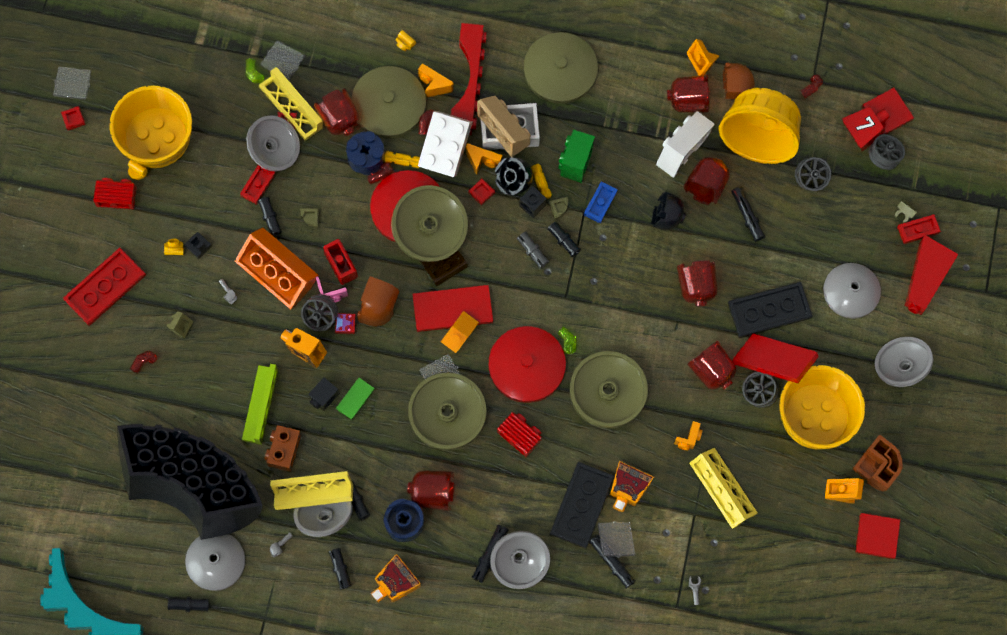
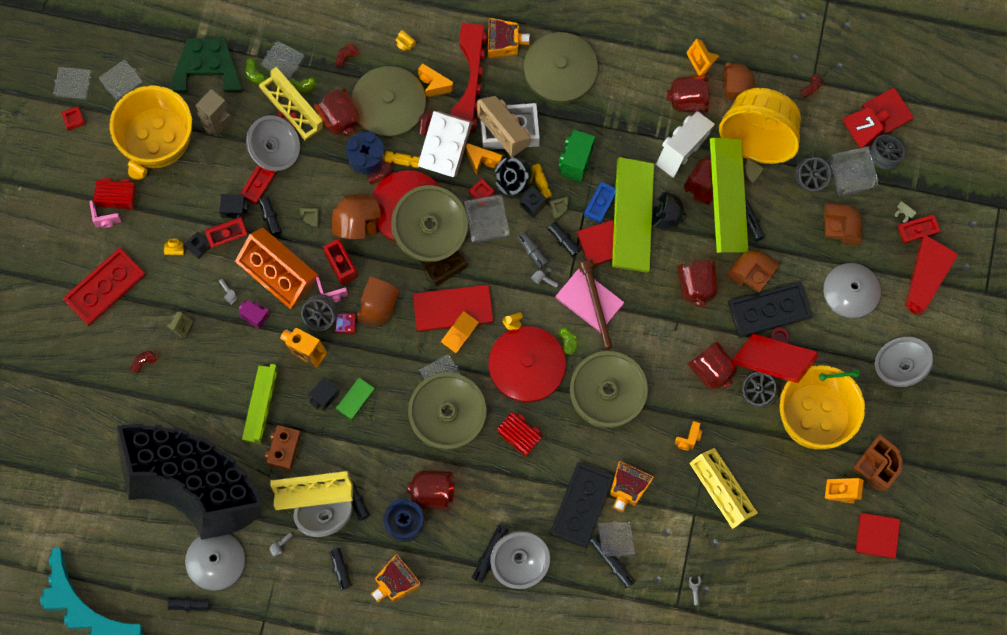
none -> bright pink bracket [89,200,121,228]
none -> clear piece [98,59,143,102]
none -> dark green wing [168,38,243,93]
none -> dark tan arch [196,89,232,137]
none -> red brick [205,217,248,248]
none -> black brick [219,194,249,219]
none -> magenta brick [239,300,271,330]
none -> clear neon green arm [289,77,316,93]
none -> dark orange brick [332,193,381,239]
none -> clear red arm [334,44,358,68]
none -> clear brick [464,195,509,244]
none -> torso [488,18,529,58]
none -> yellow plate [502,312,523,330]
none -> light grey hand [531,271,558,288]
none -> bright pink tile [555,269,624,333]
none -> red tile [577,220,614,266]
none -> reddish brown piece [578,260,612,349]
none -> lime tile [612,157,654,273]
none -> lime tile [710,138,748,253]
none -> dark orange brick [726,250,781,293]
none -> olive tile [745,158,764,185]
none -> dark red tile [770,327,790,343]
none -> green hinge [819,370,860,381]
none -> dark orange brick [823,202,862,246]
none -> clear brick [828,147,879,197]

